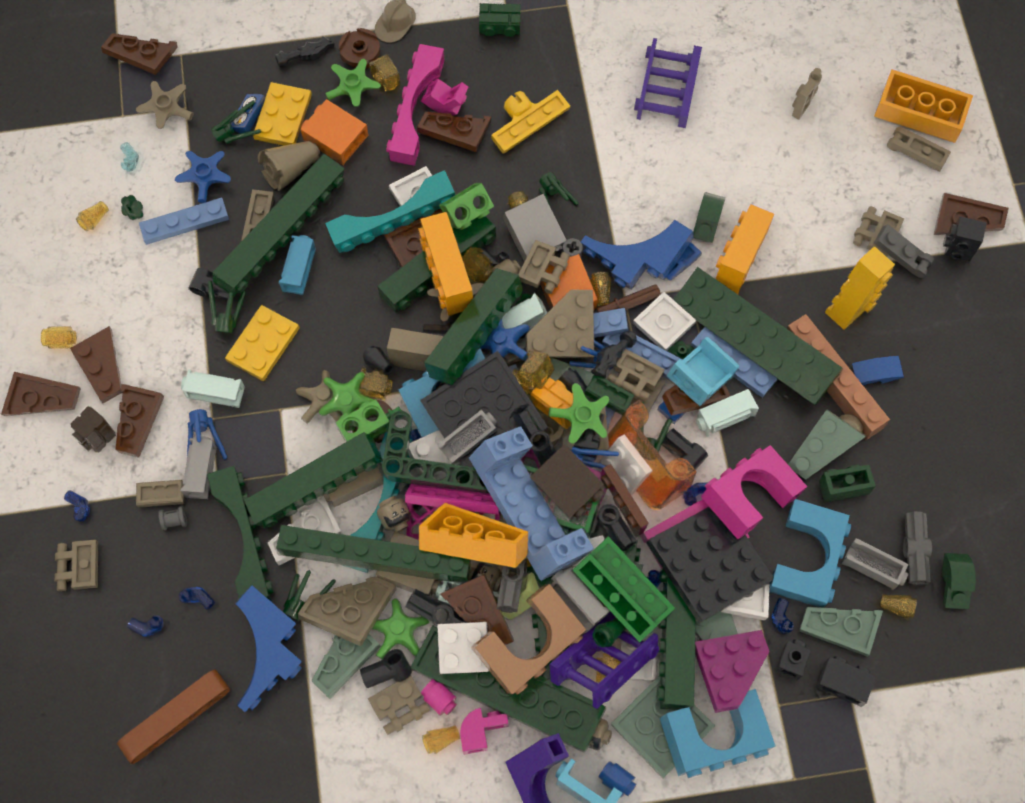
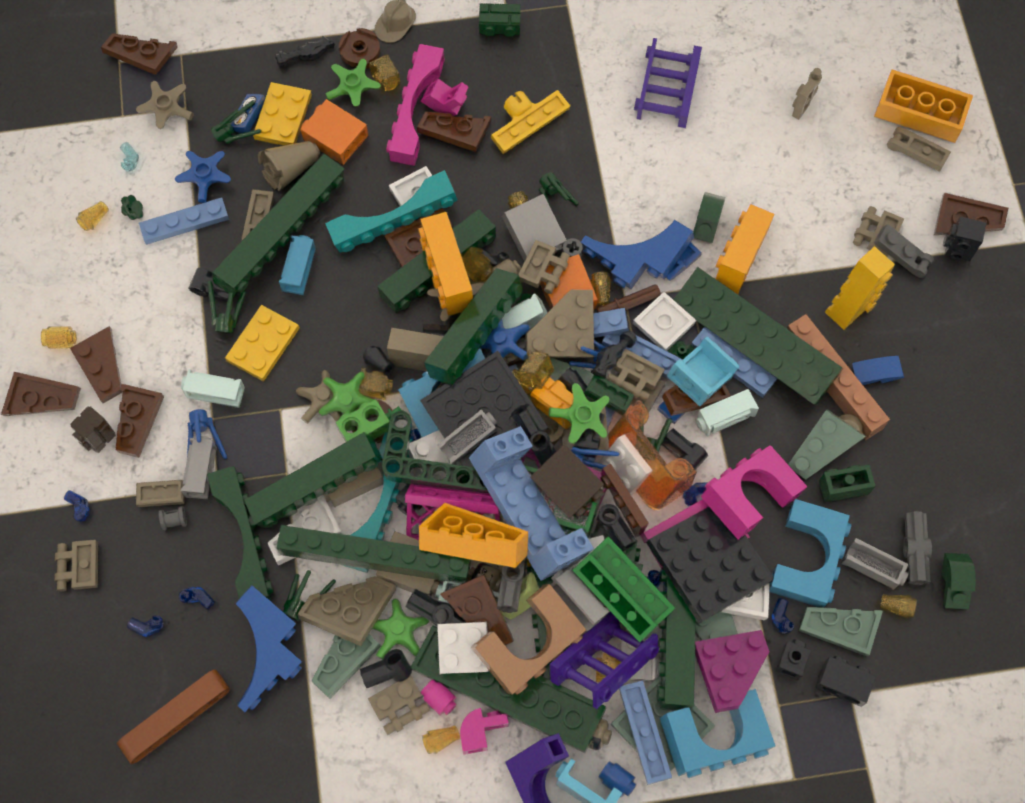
dark tan head [377,496,412,533] -> none
bright green brick [439,183,494,230] -> none
dark green cone [593,618,627,647] -> none
none -> medium blue plate [619,680,672,785]

